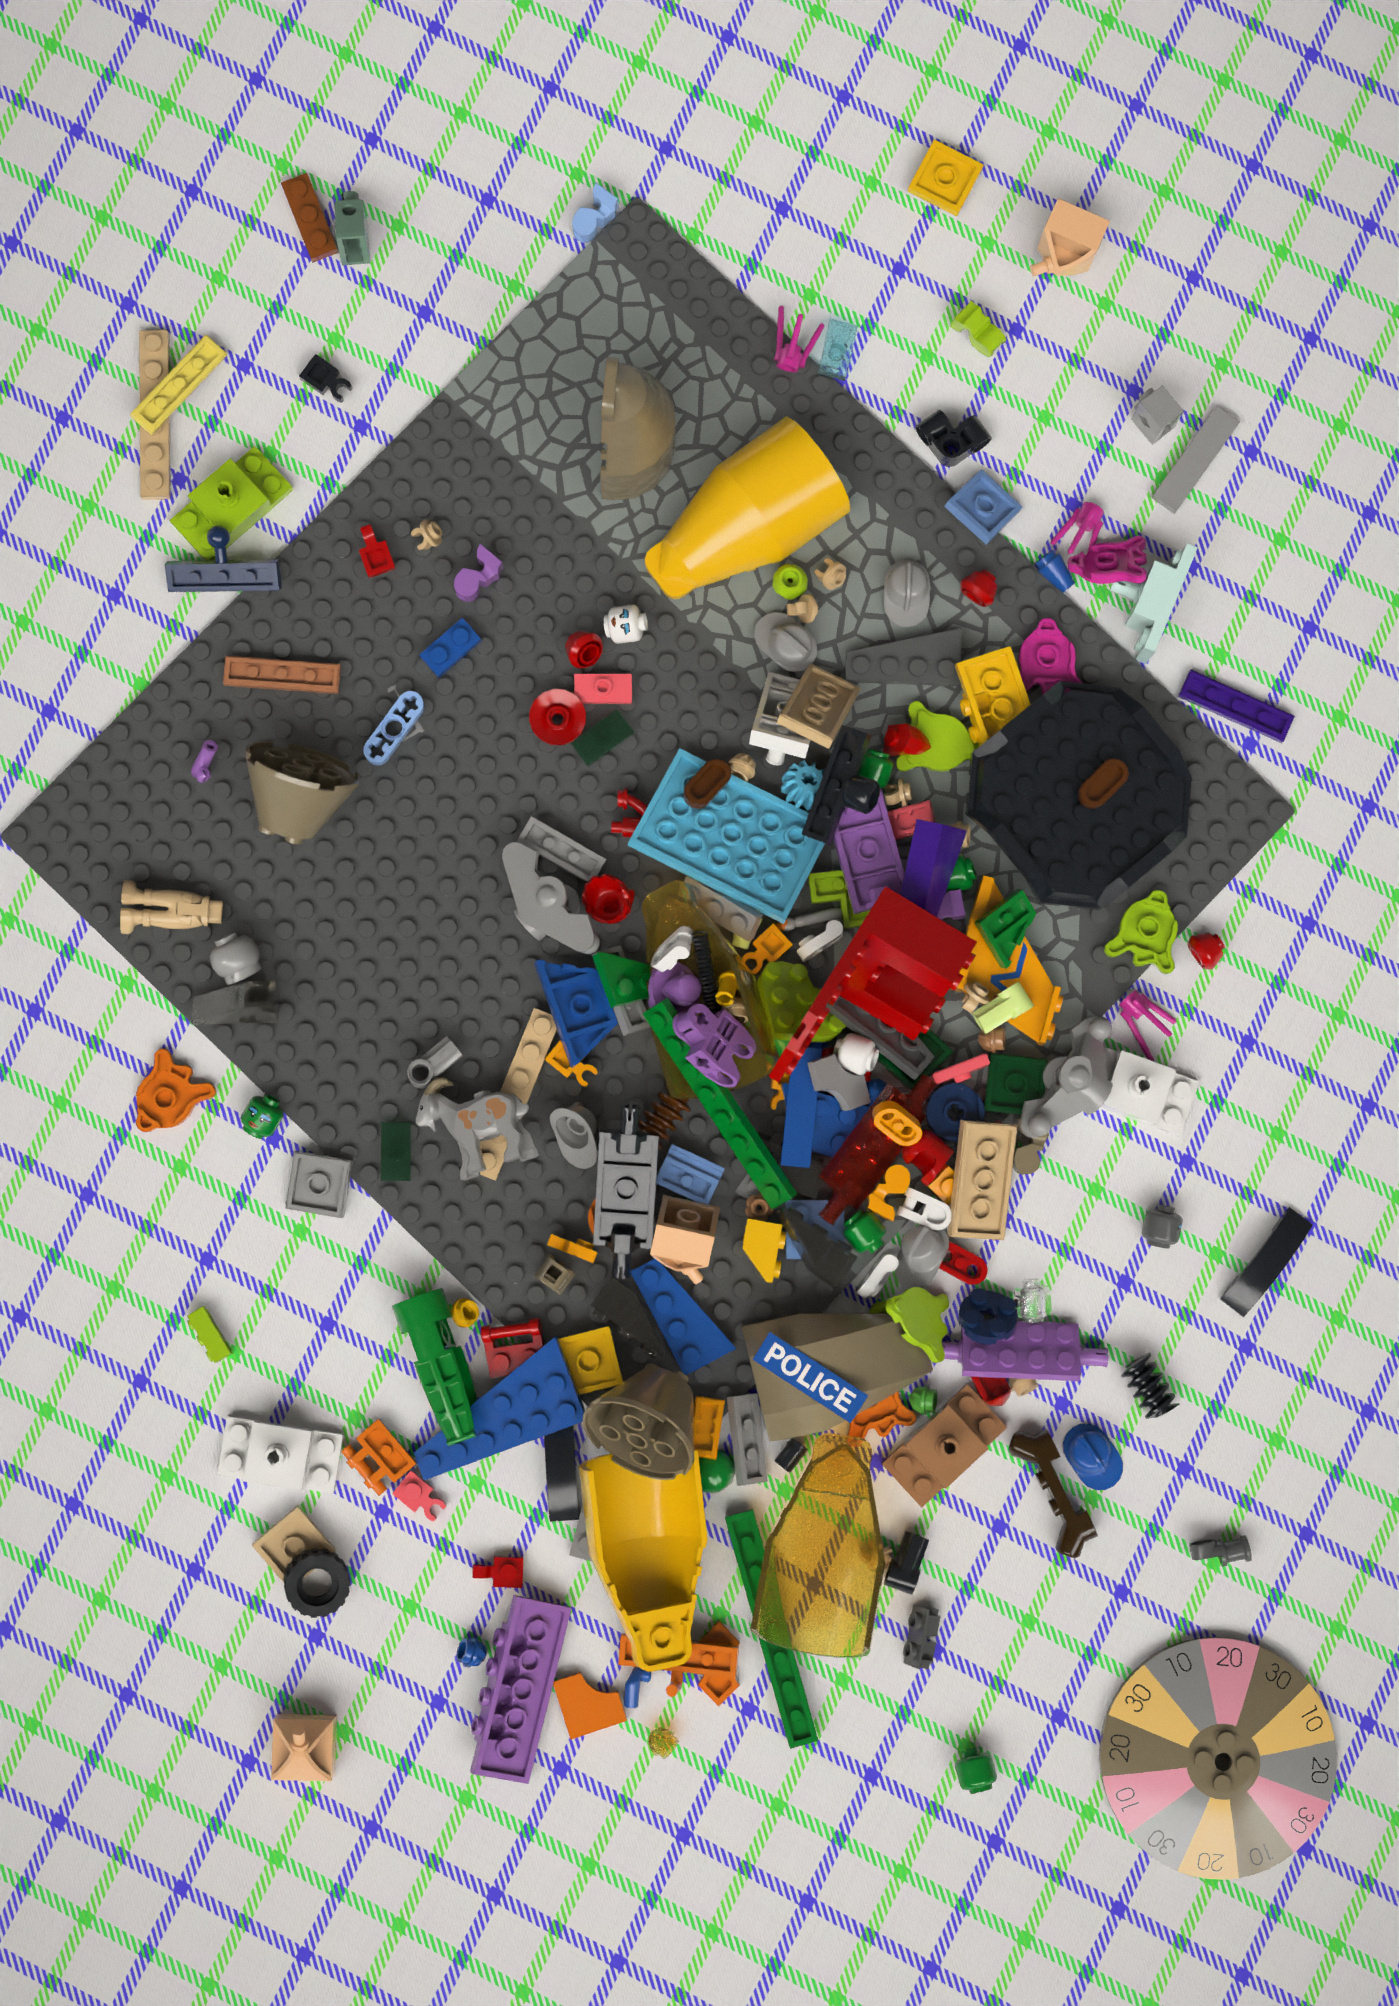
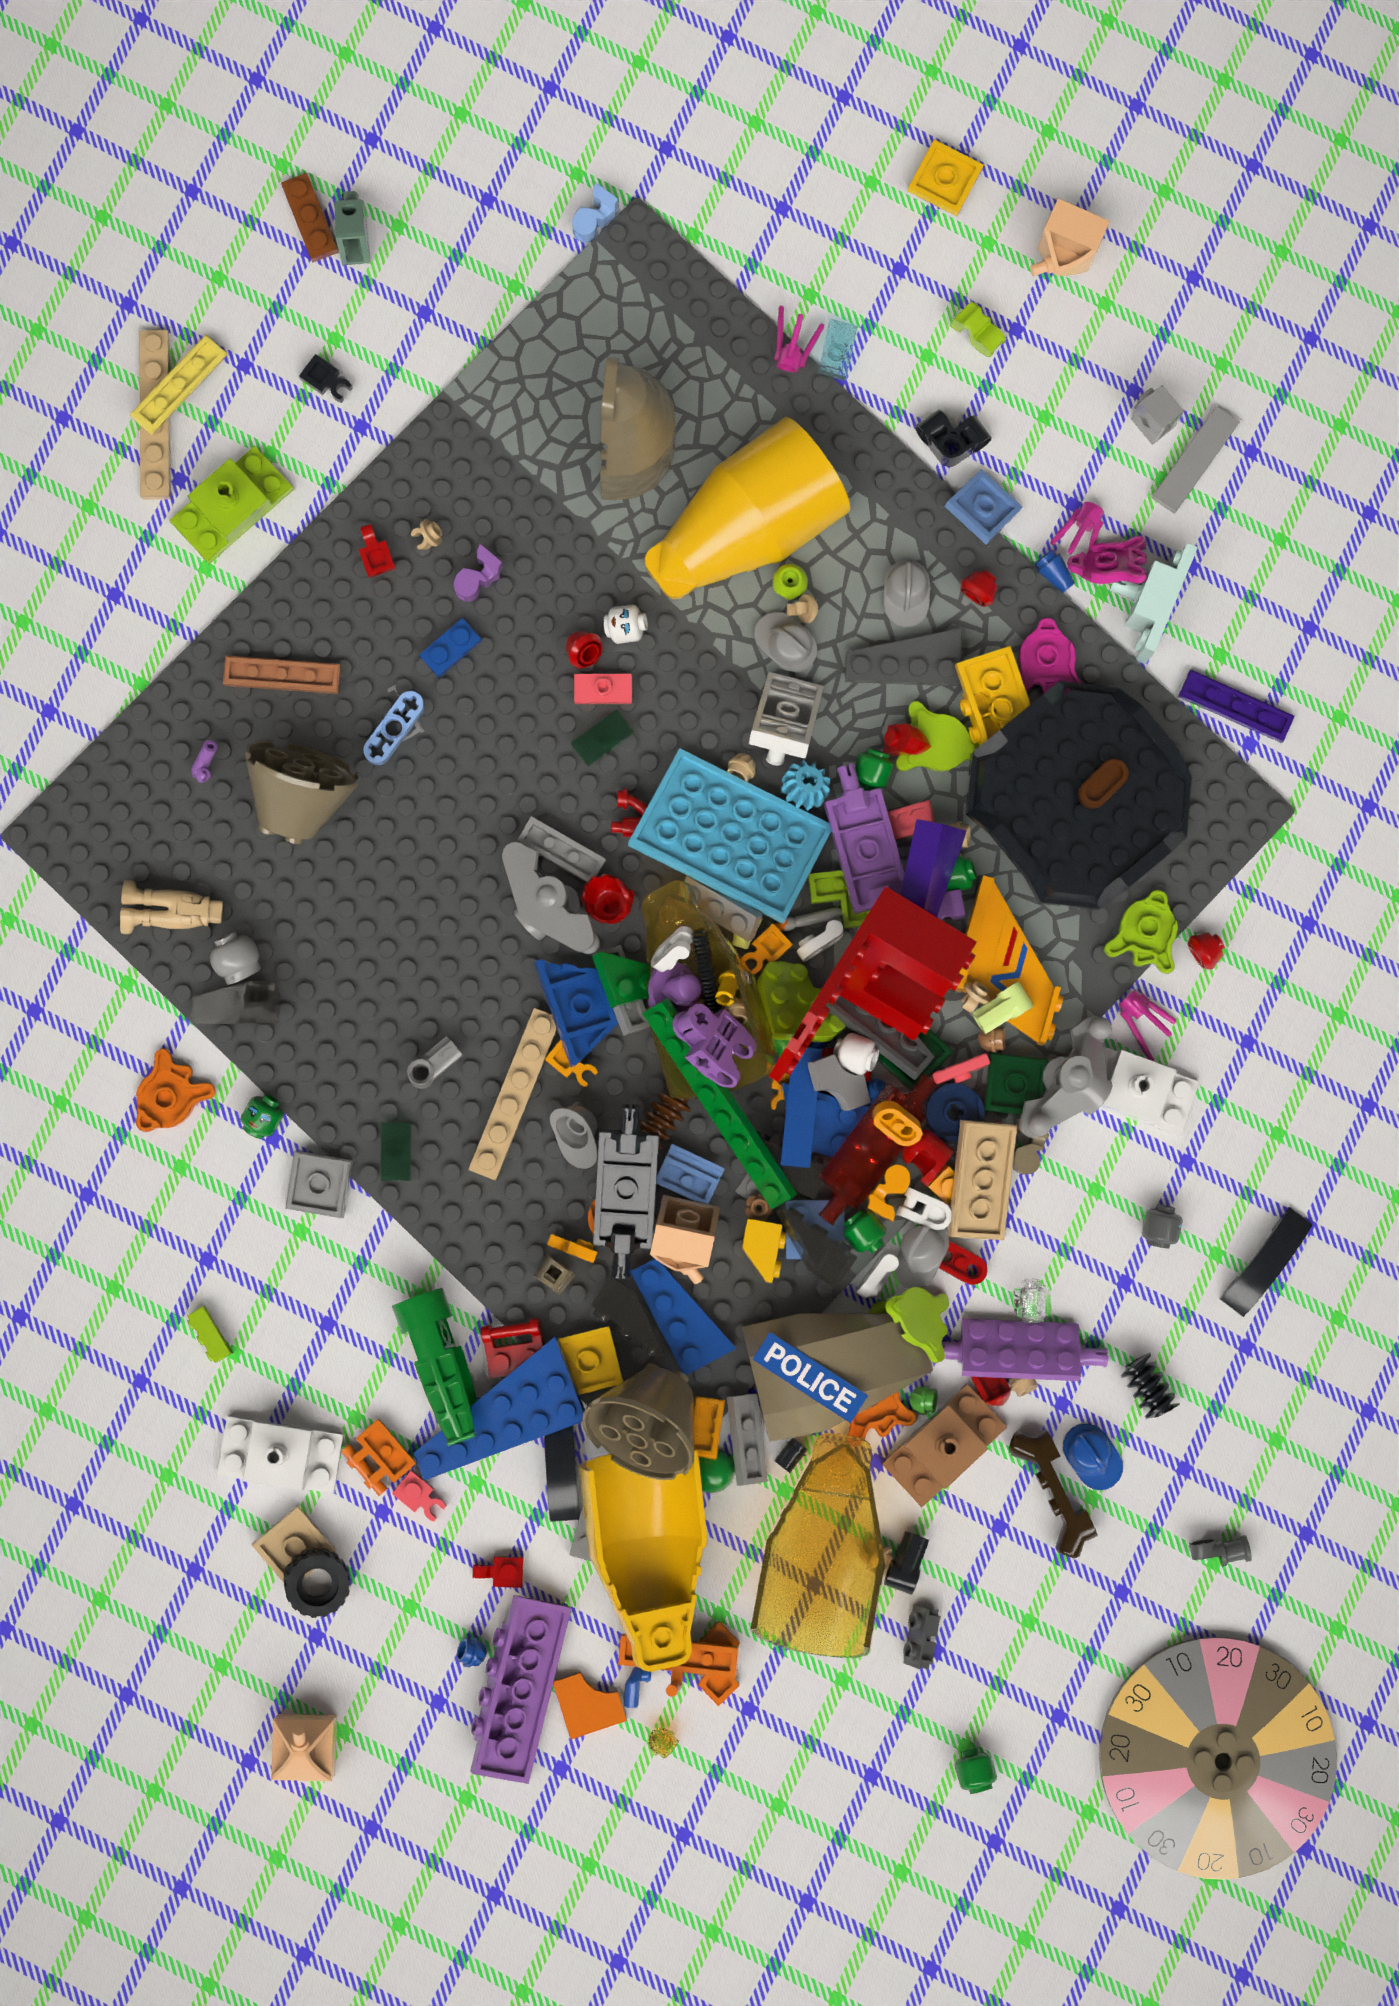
dark blue plate [164,525,282,592] -> none
light grey animal [416,1077,540,1181] -> none
yellow plate [451,1298,479,1328] -> none
red dish [529,689,586,746] -> none
reddish brown tile [683,759,731,809] -> none
green plate [725,1509,819,1749] -> none
tan tile [776,664,861,749] -> none
black plate [801,725,881,845] -> none
tan plate [814,558,846,590] -> none
tan plate [884,778,913,807] -> none
dark blue plate [958,1288,1018,1345] -> none
green wing [974,889,1037,969] -> none

